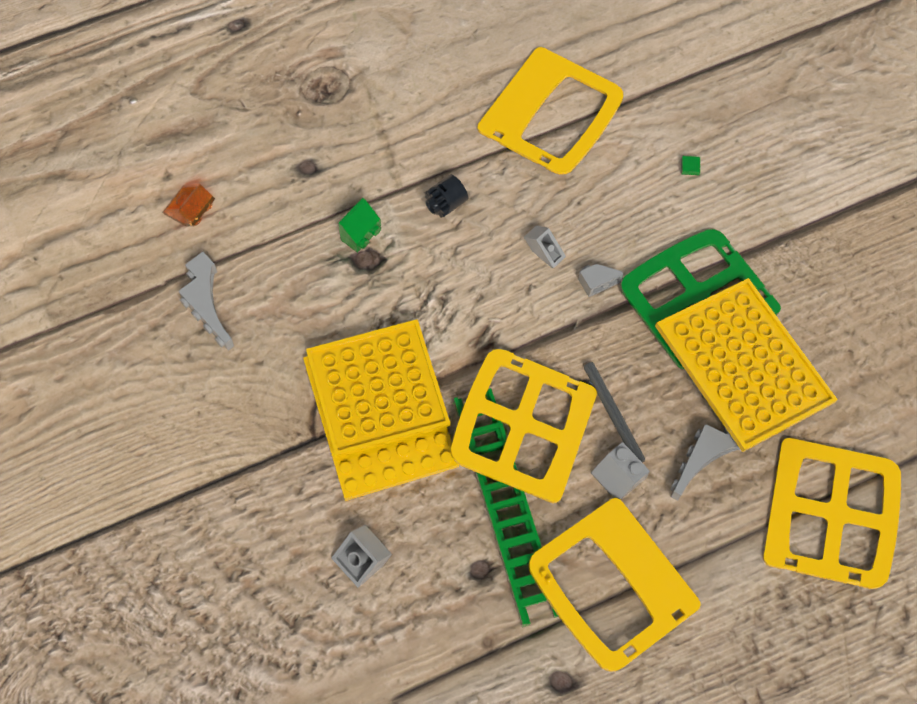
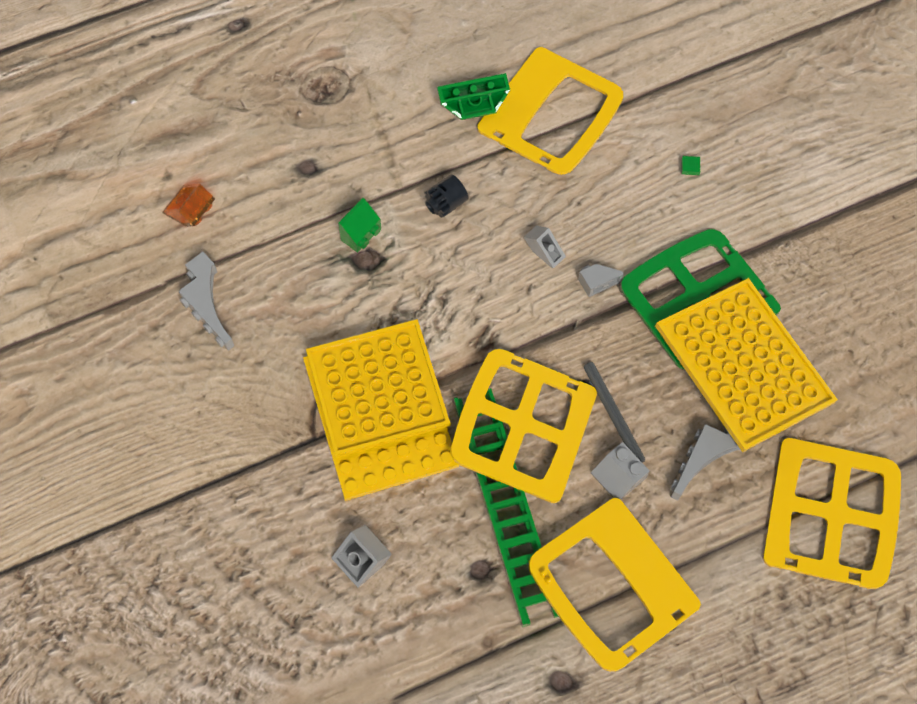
none -> green wedge [437,73,510,120]

